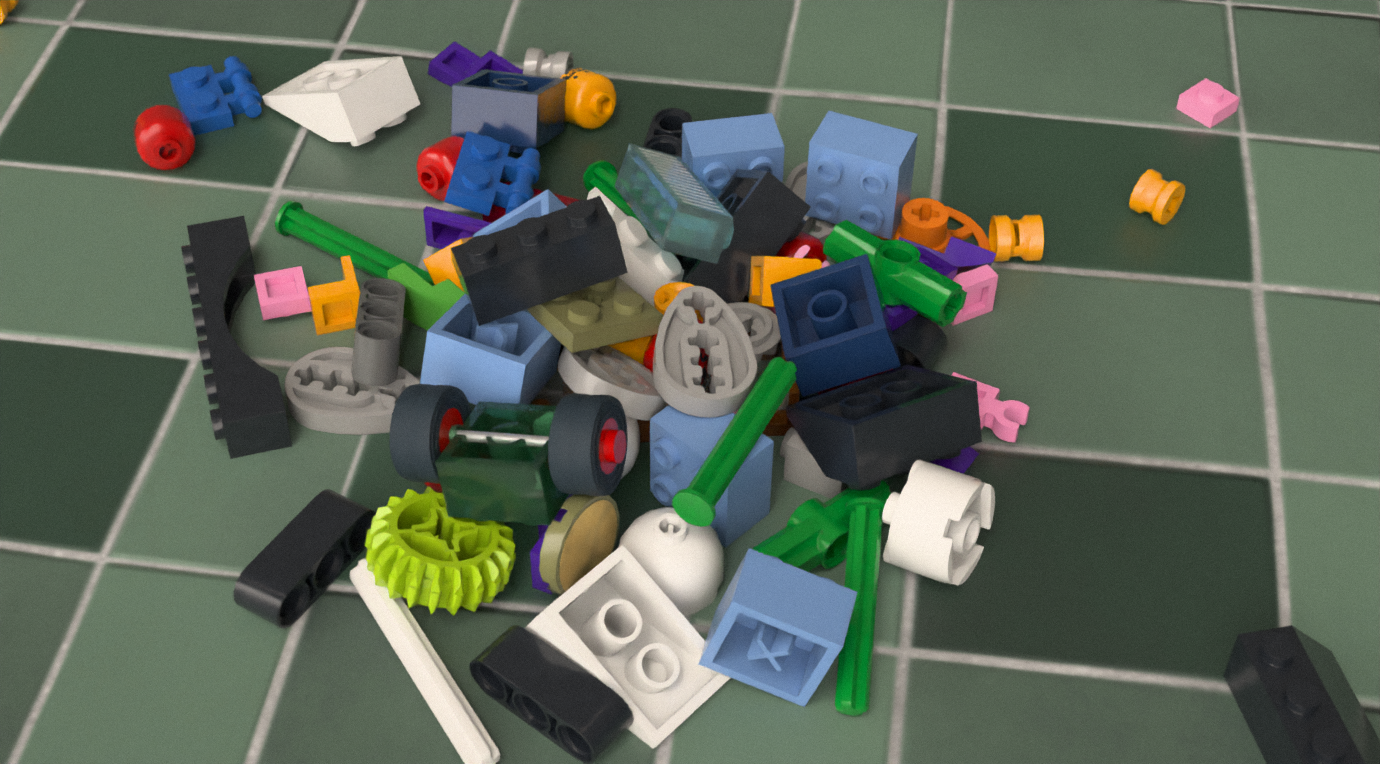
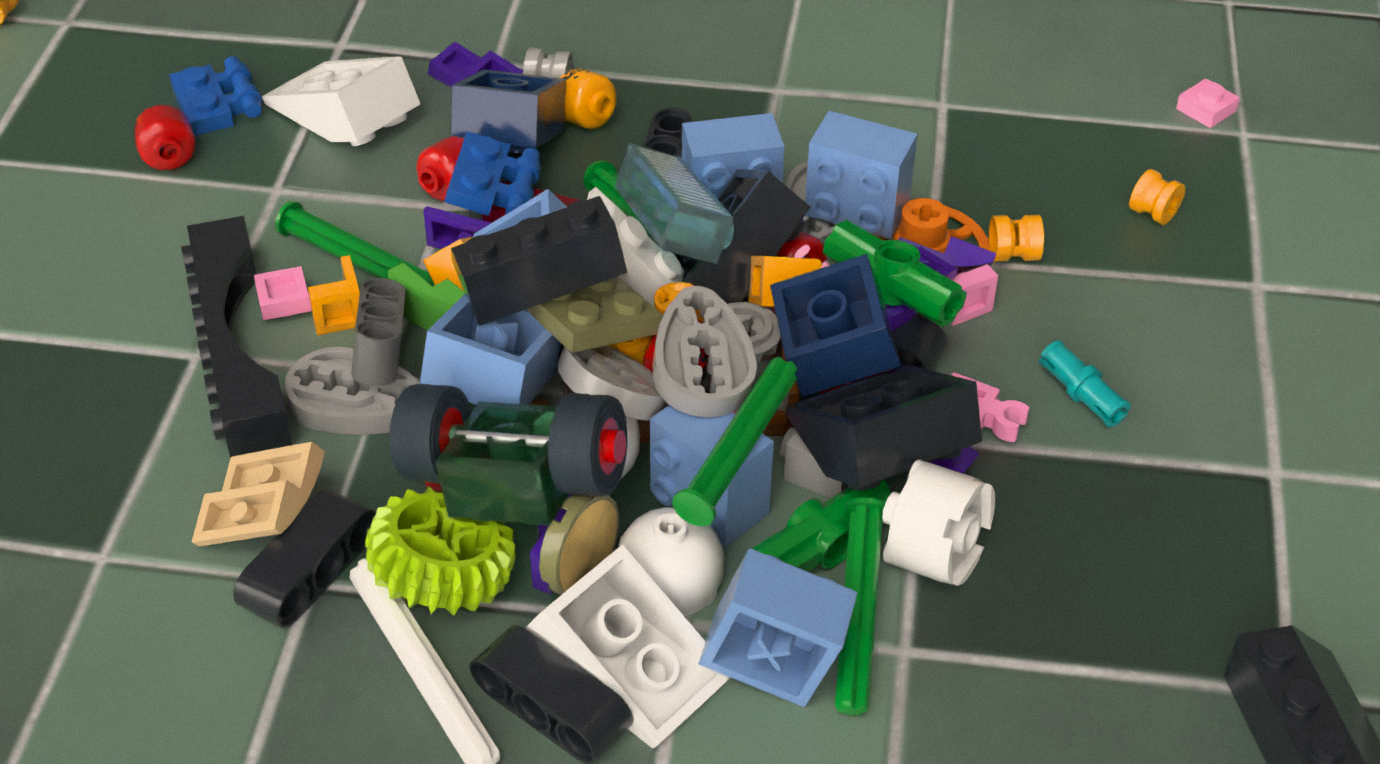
none -> tan slope [192,442,325,547]
none -> teal pin [1038,340,1131,428]

